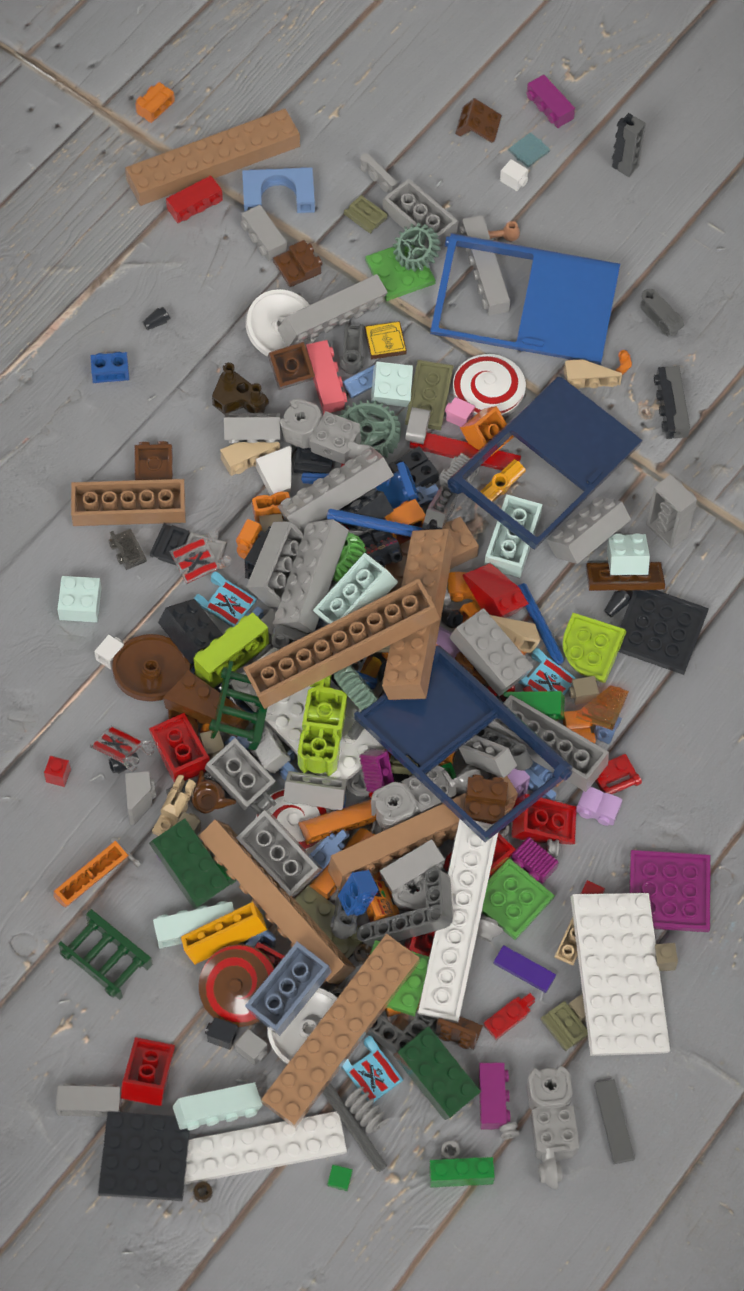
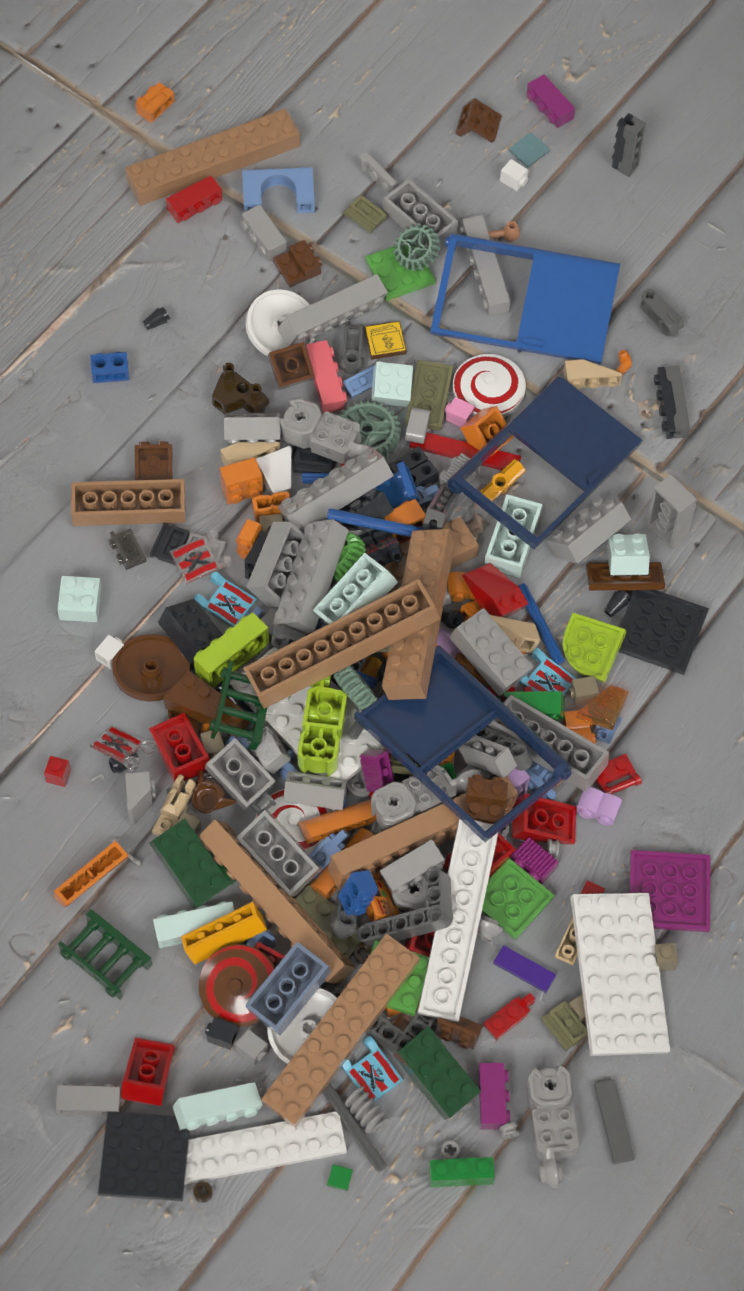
none -> orange brick [219,458,263,505]

